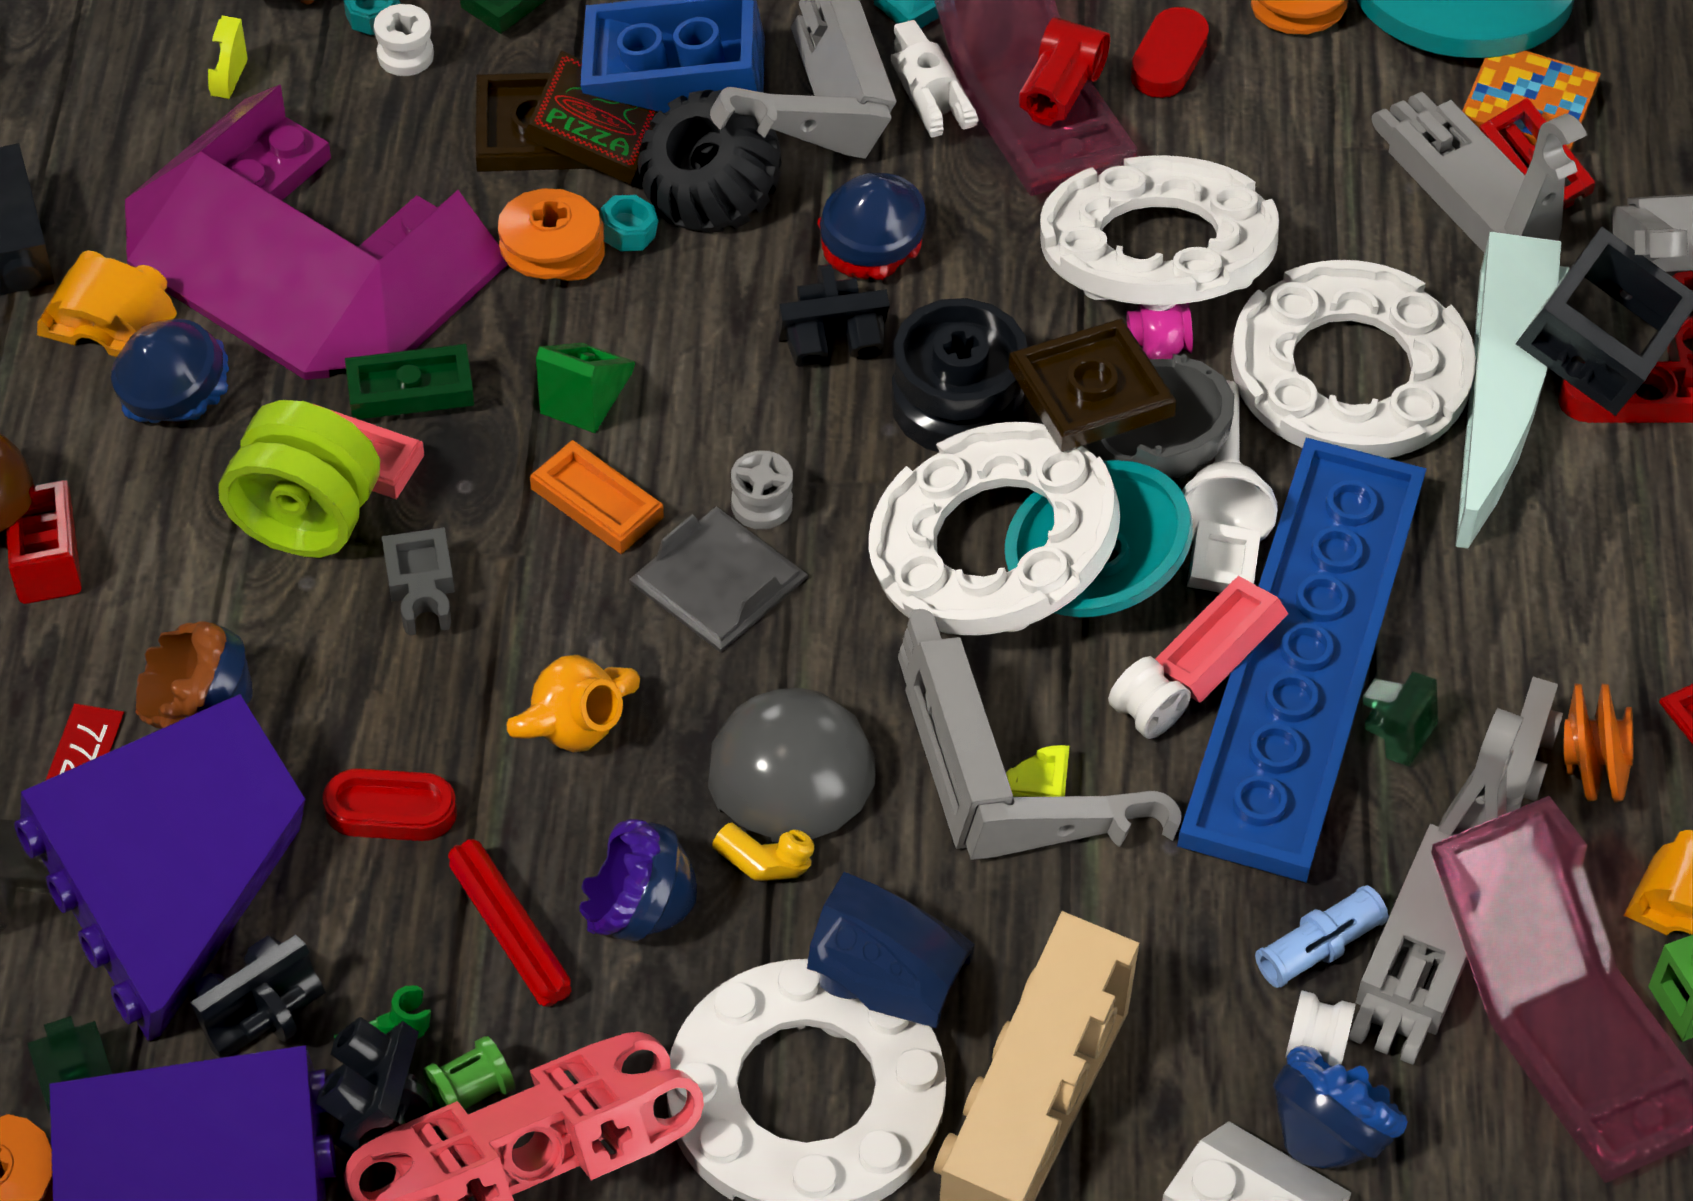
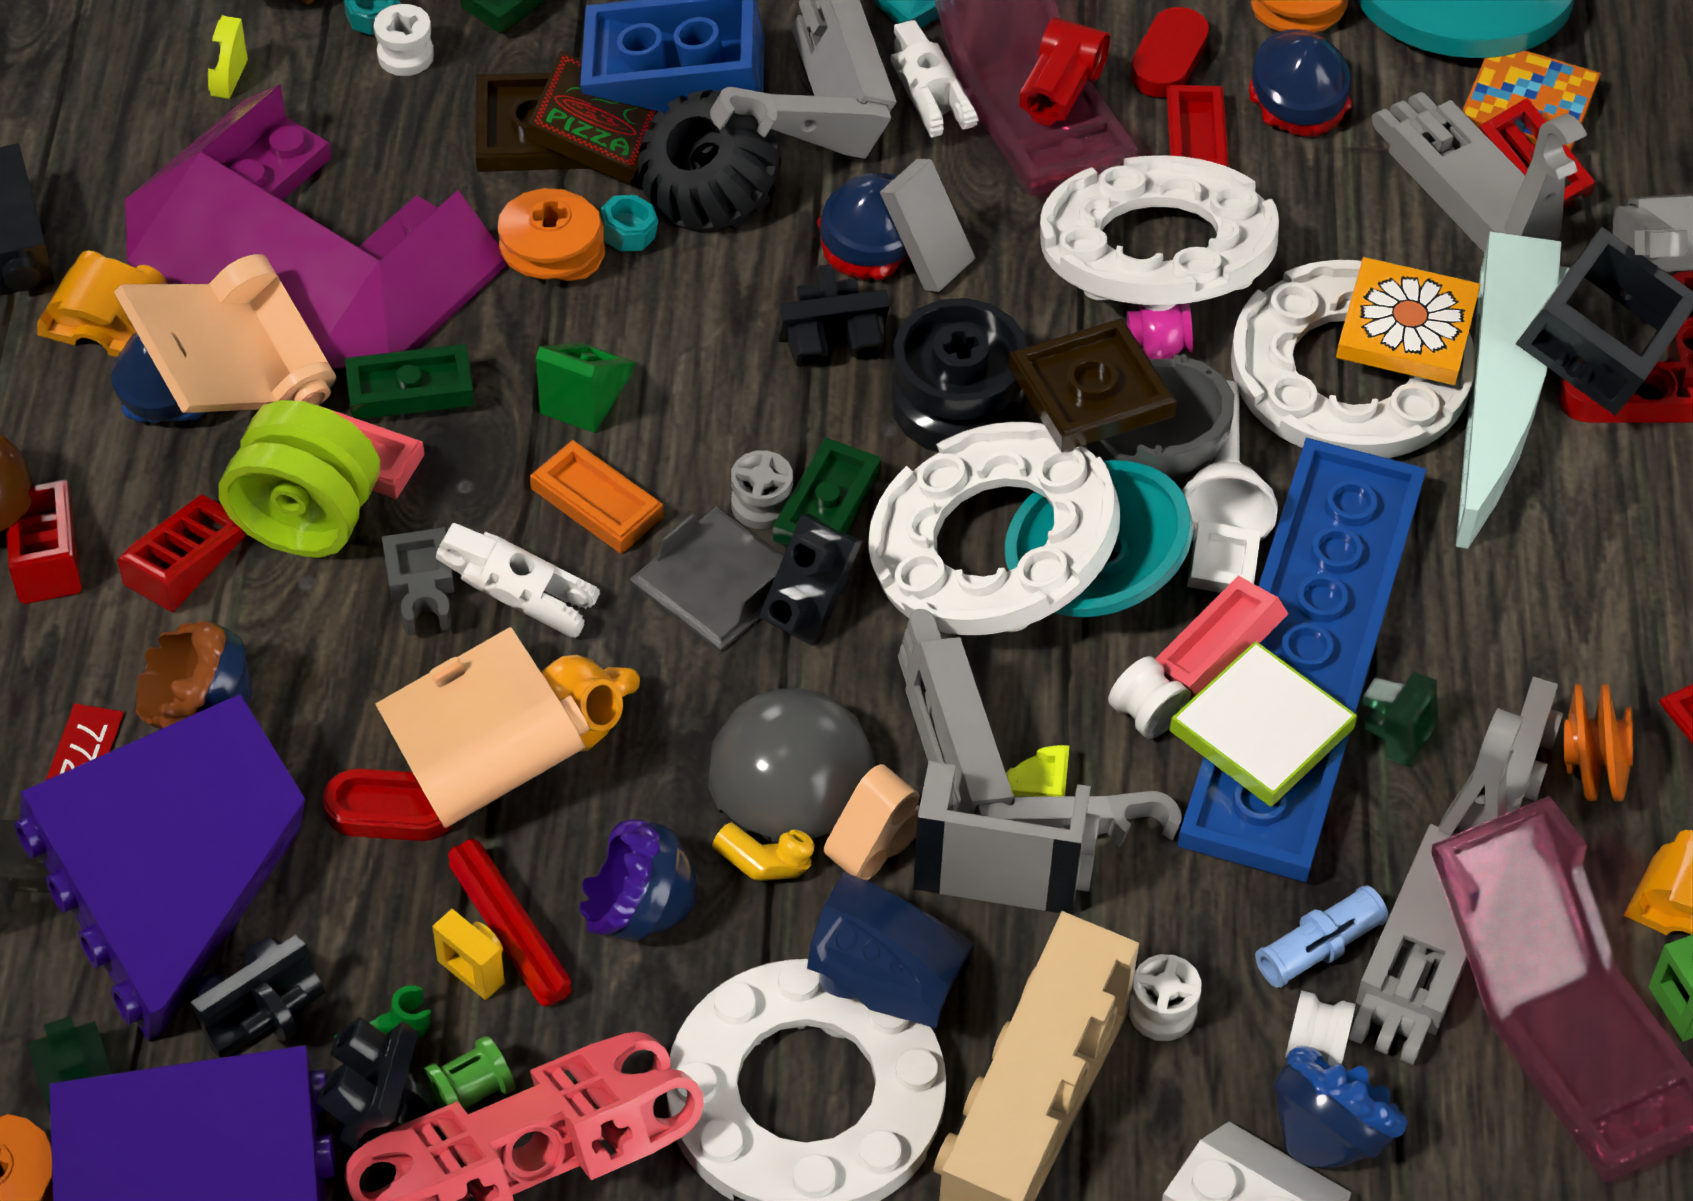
none -> light nougat door [114,254,336,413]
none -> red slope [117,494,247,613]
none -> light nougat door [375,627,590,828]
none -> yellow plate [432,909,505,1001]
none -> white hinge [436,523,600,638]
none -> black hips [759,513,862,646]
none -> dark green plate [773,437,881,547]
none -> light nougat piece [824,764,920,881]
none -> light grey tile [880,159,975,292]
none -> light grey panel [913,761,1100,915]
none -> white wheel [1129,954,1201,1041]
none -> red tile [1166,85,1229,167]
none -> white tile [1169,641,1357,807]
none -> dark blue hair [1248,29,1352,137]
none -> tile [1336,257,1481,385]

